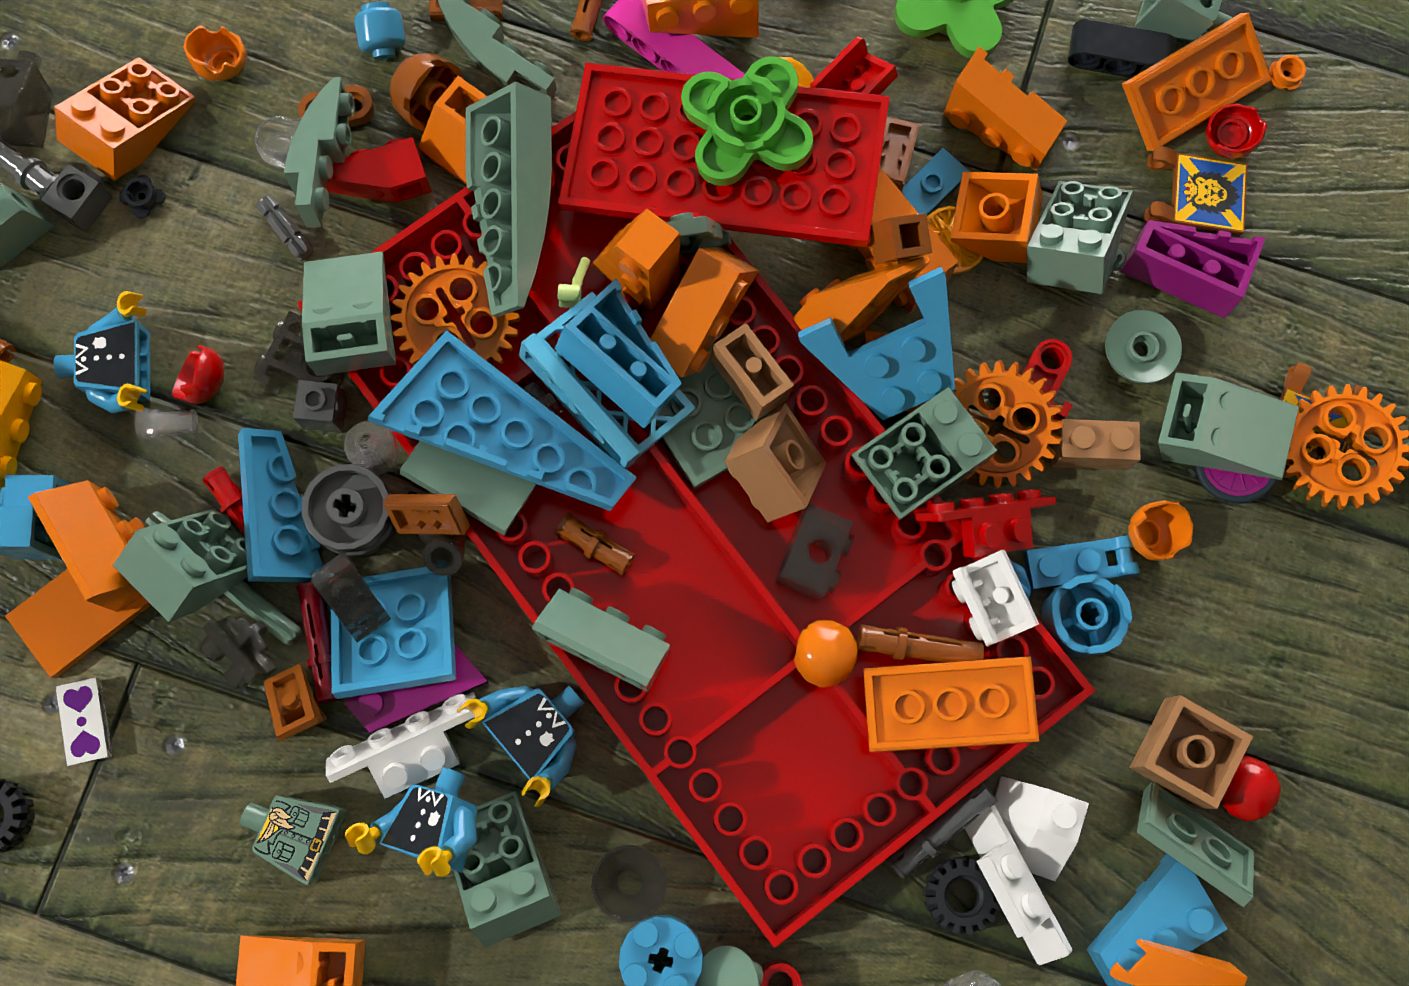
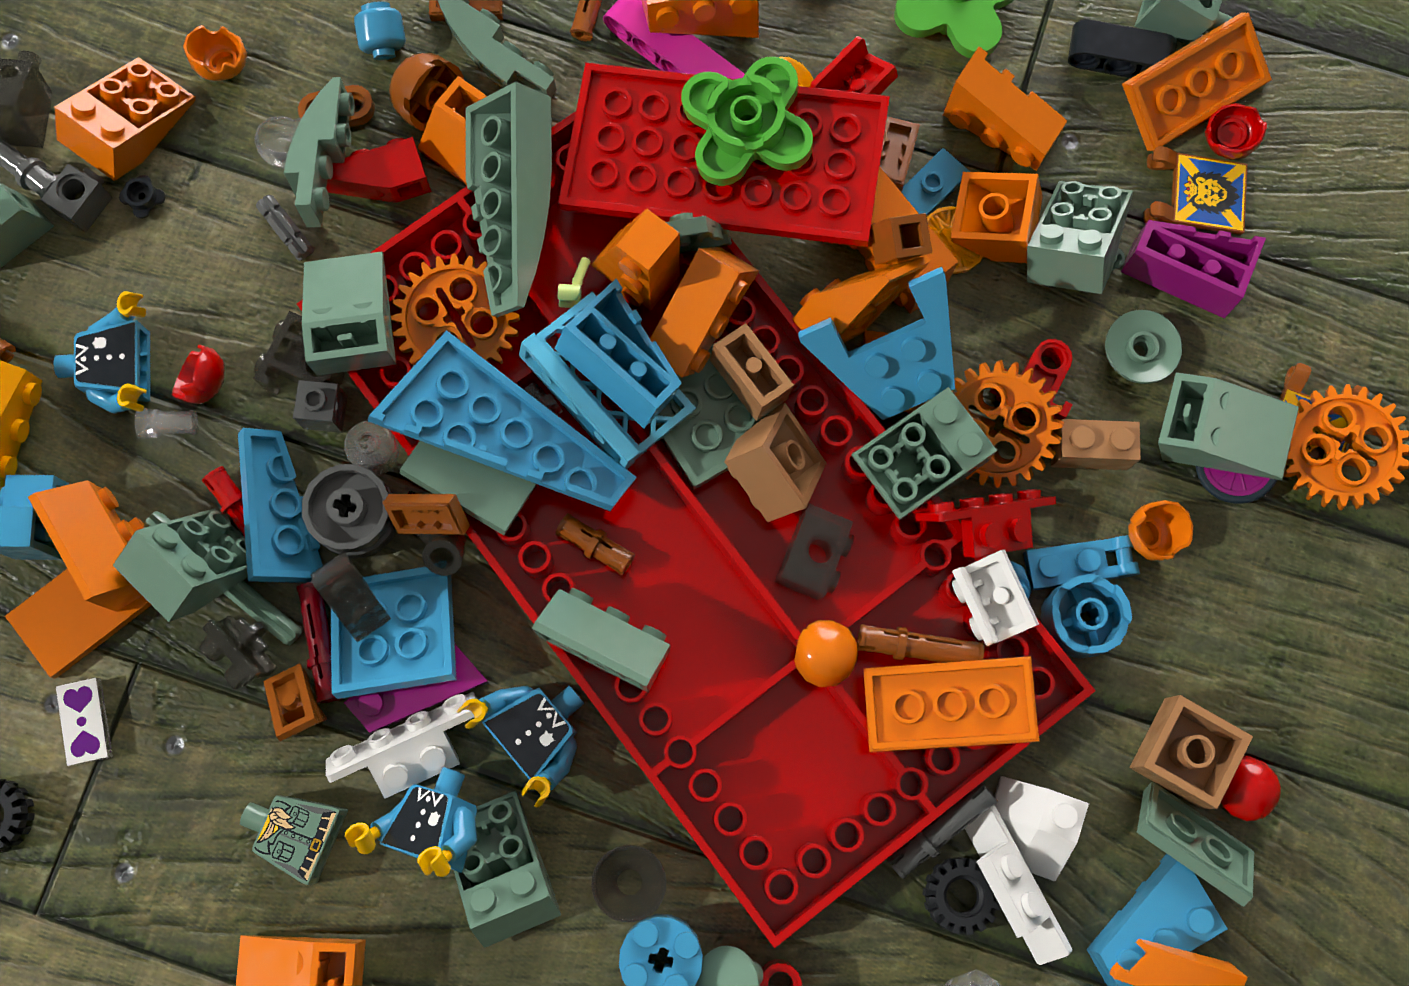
orange plate [1269,55,1306,91] -> none

